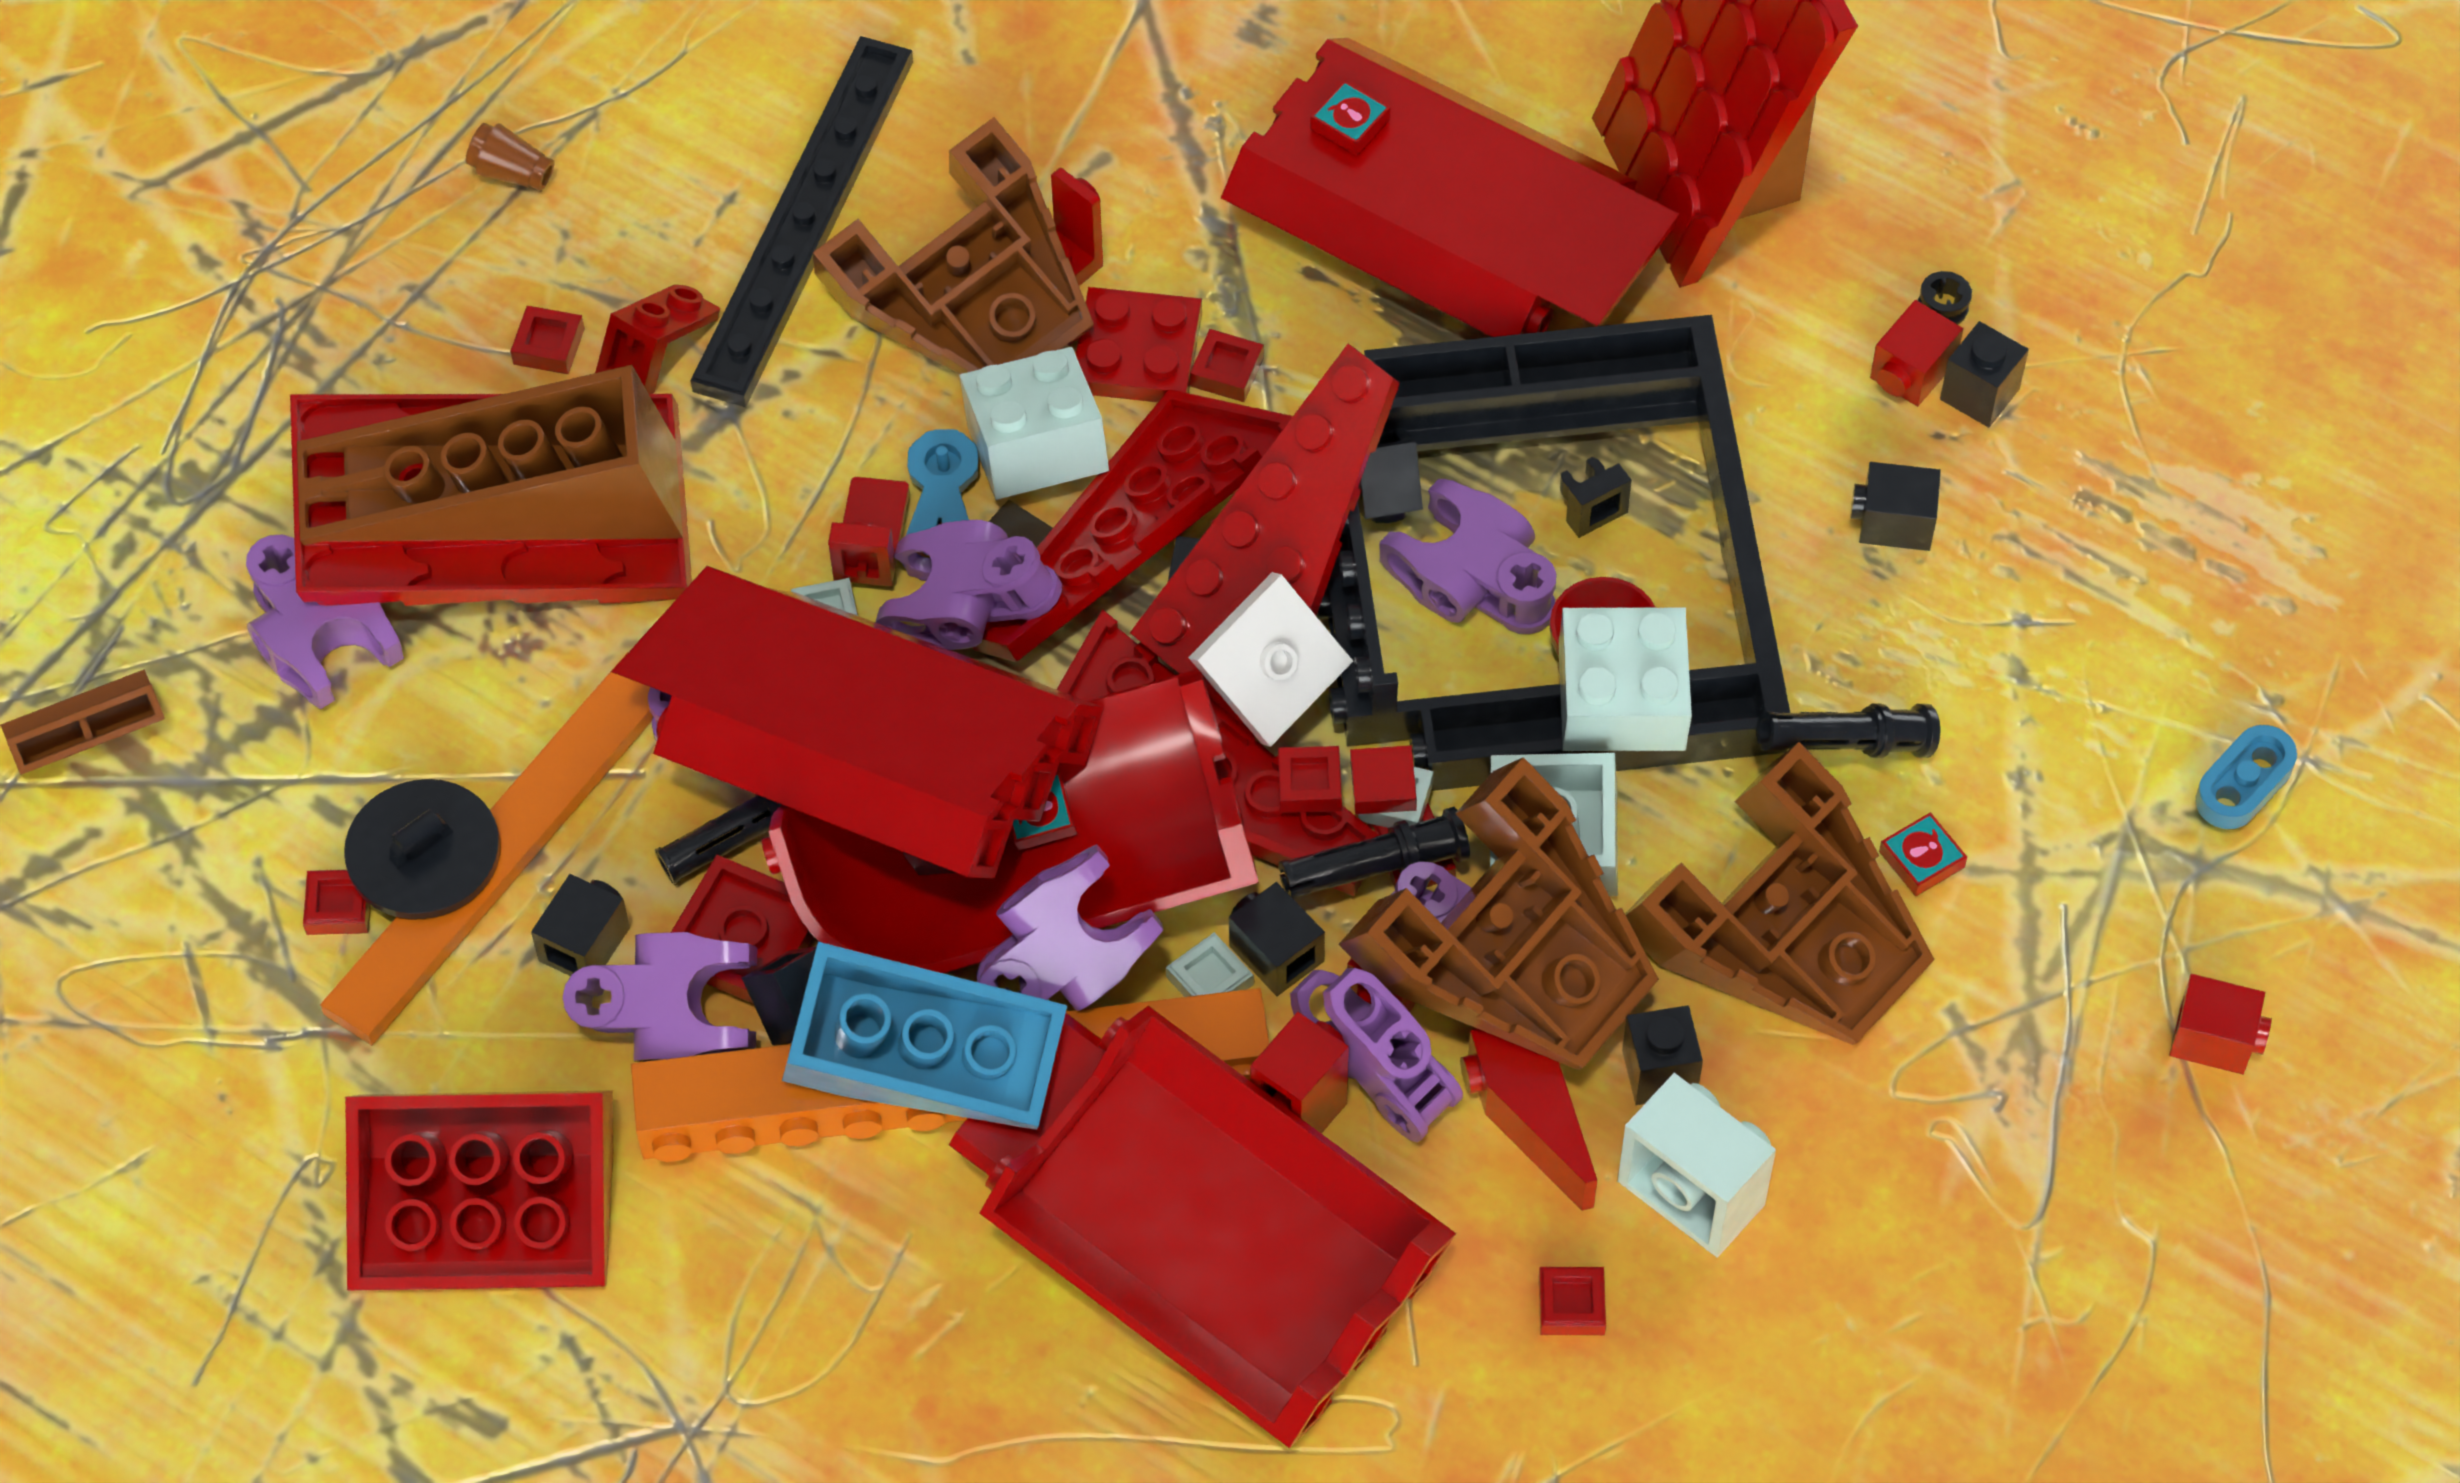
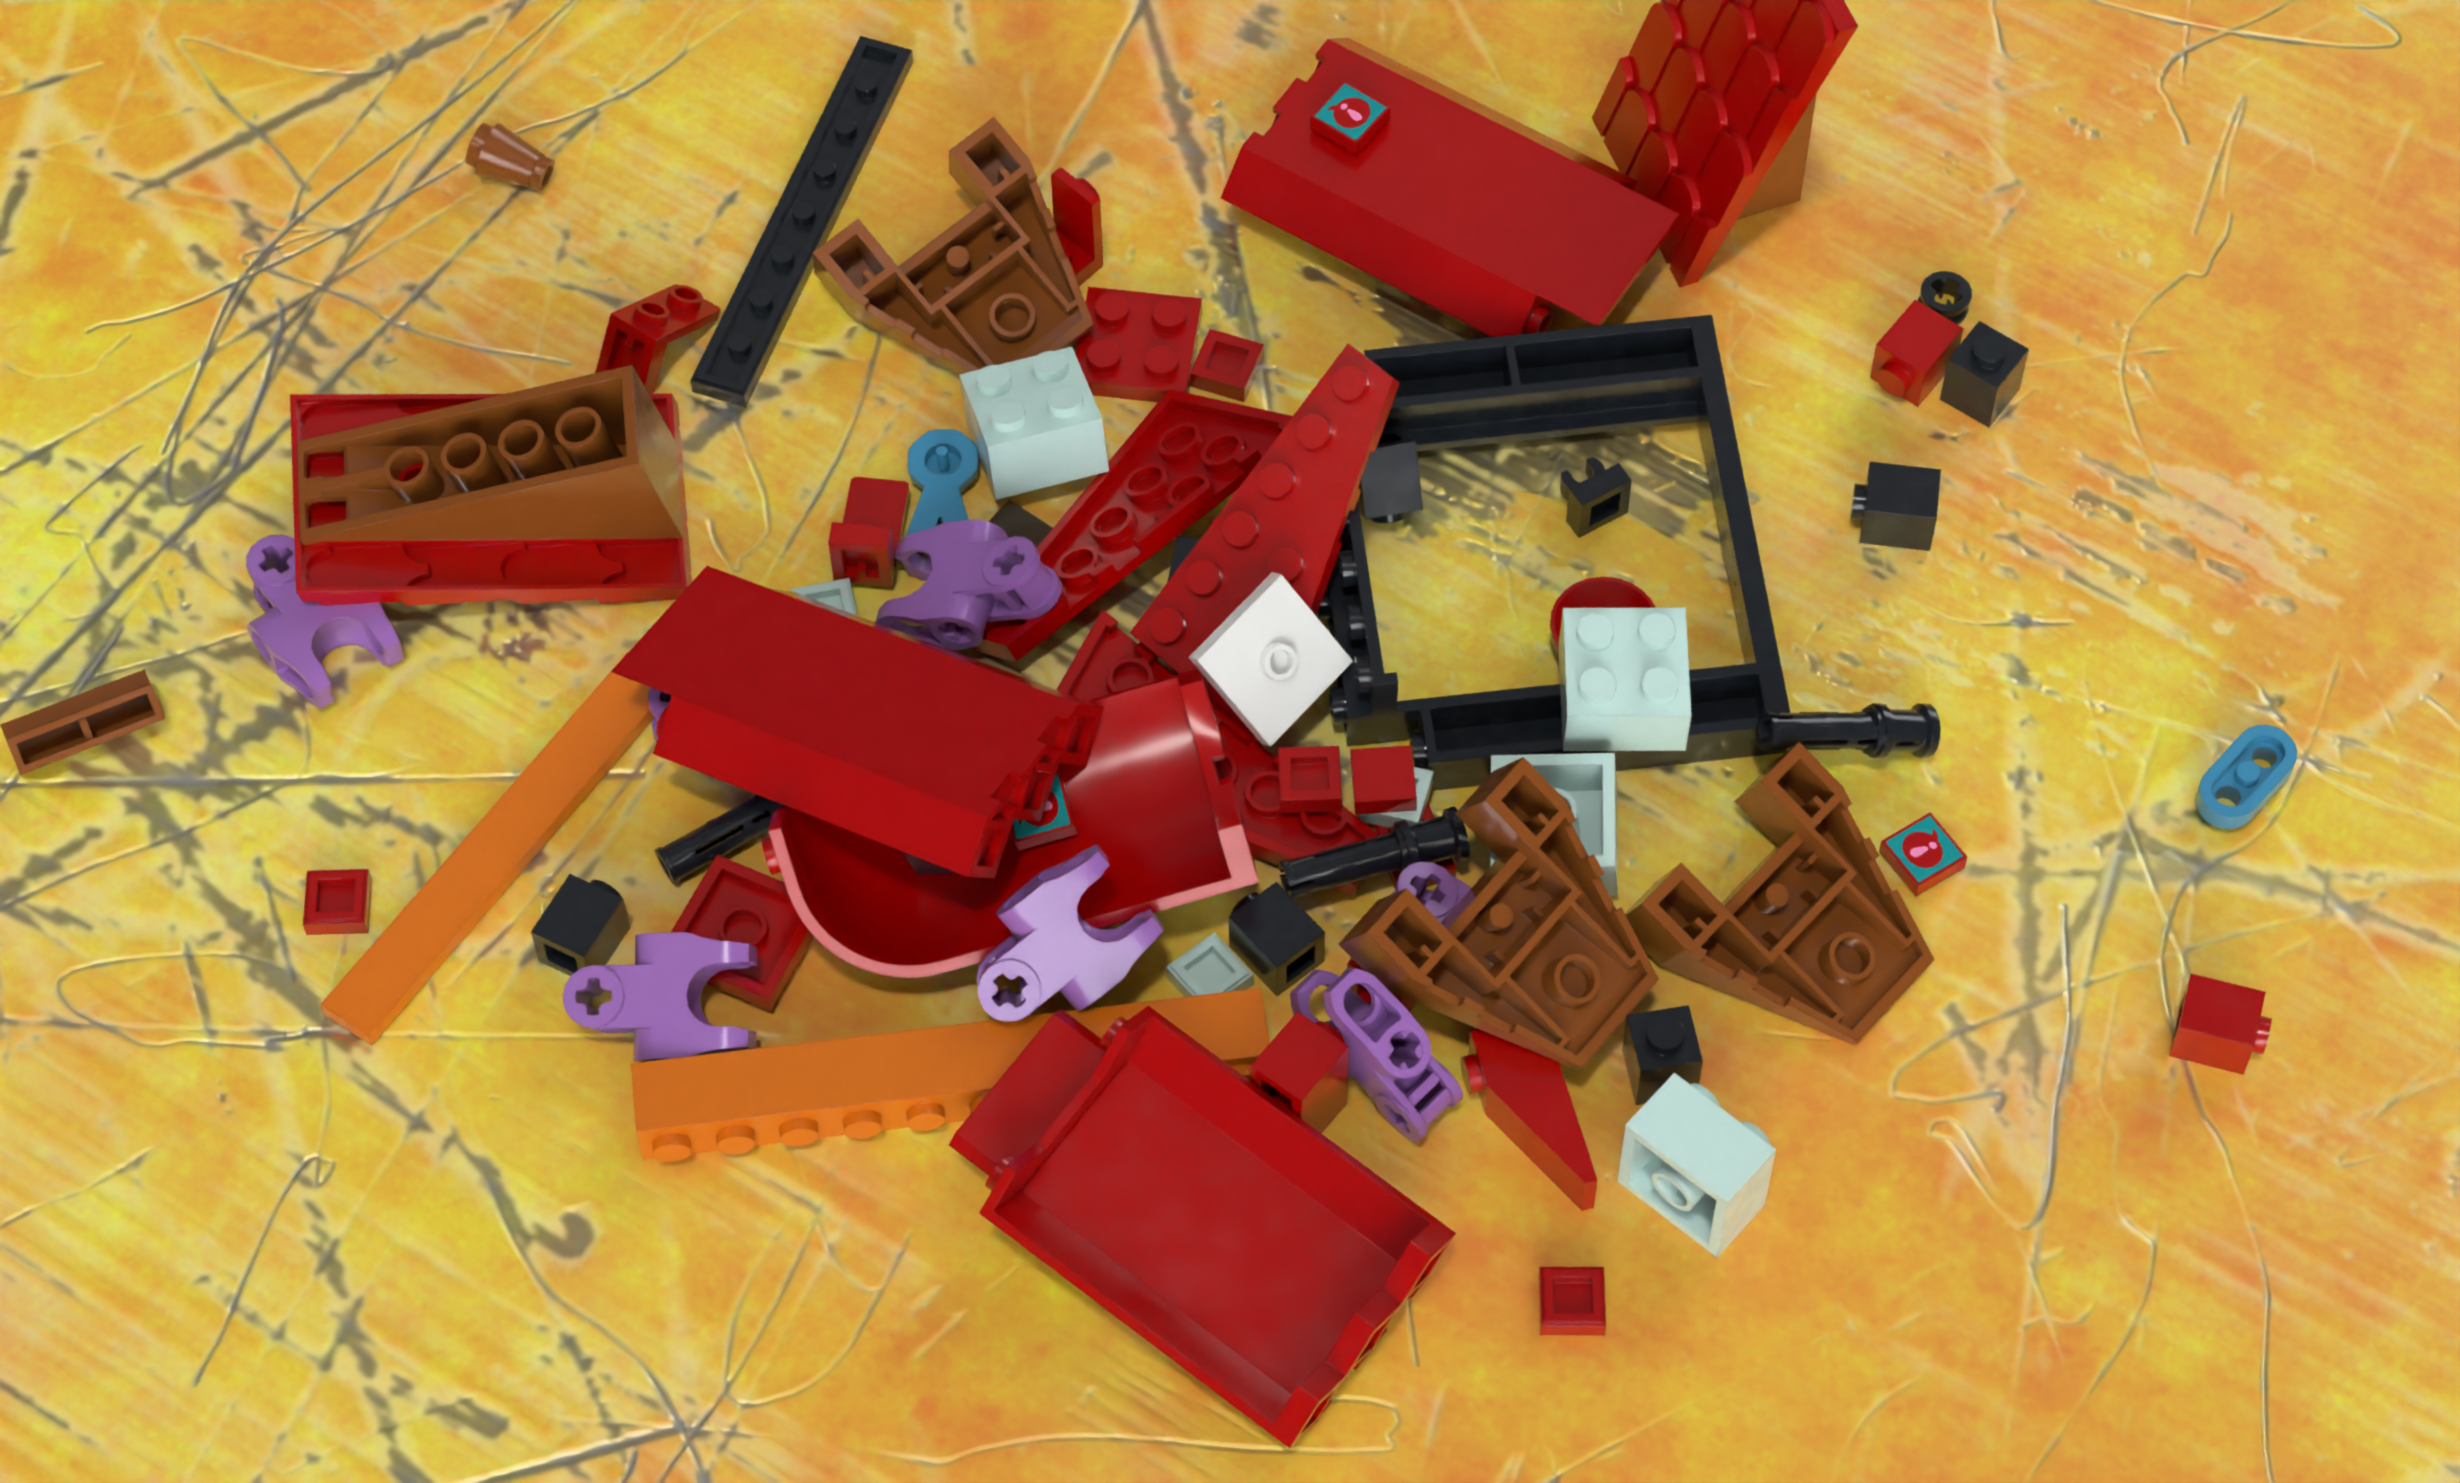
black shield [344,779,500,919] -> none
red slope [345,1090,613,1291] -> none
red tile [510,305,585,375] -> none
black brick [742,946,817,1045] -> none
dark azure slope [782,942,1067,1130] -> none
medium lavender piece [1379,479,1556,634] -> none

